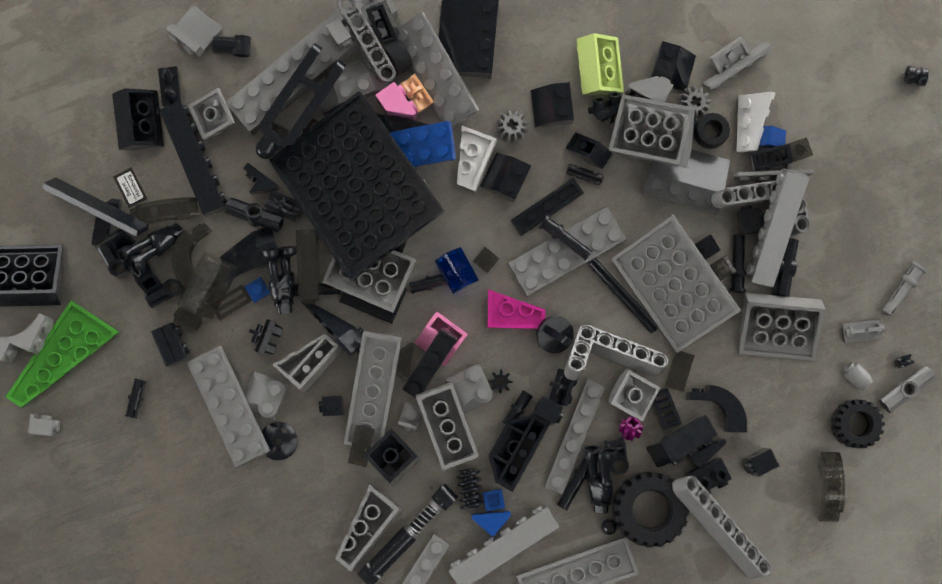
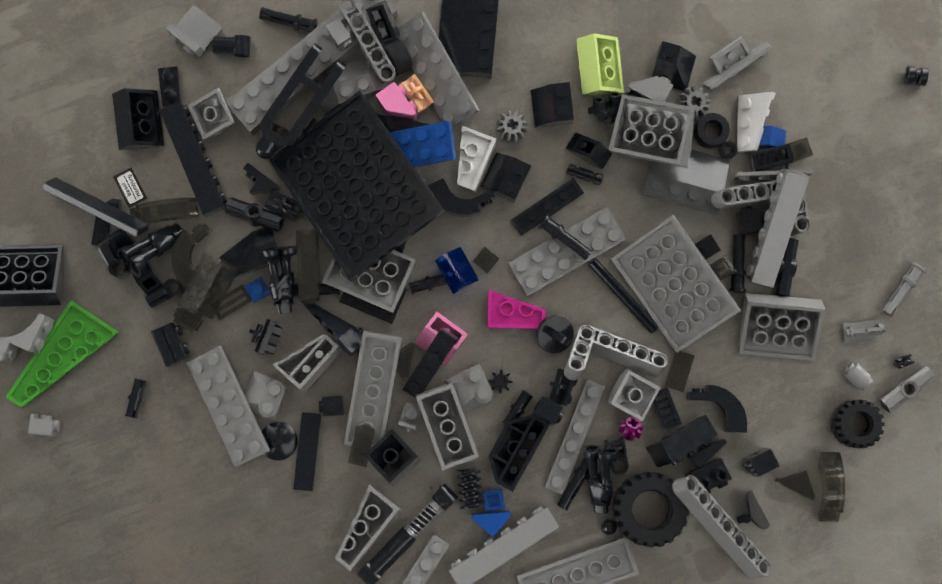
none -> black pin [259,7,318,33]
none -> black tile [293,412,322,491]
none -> black arch [427,178,495,217]
none -> black bush [719,141,737,160]
none -> black shield [736,491,770,530]
none -> clear smoke slope [775,470,815,500]

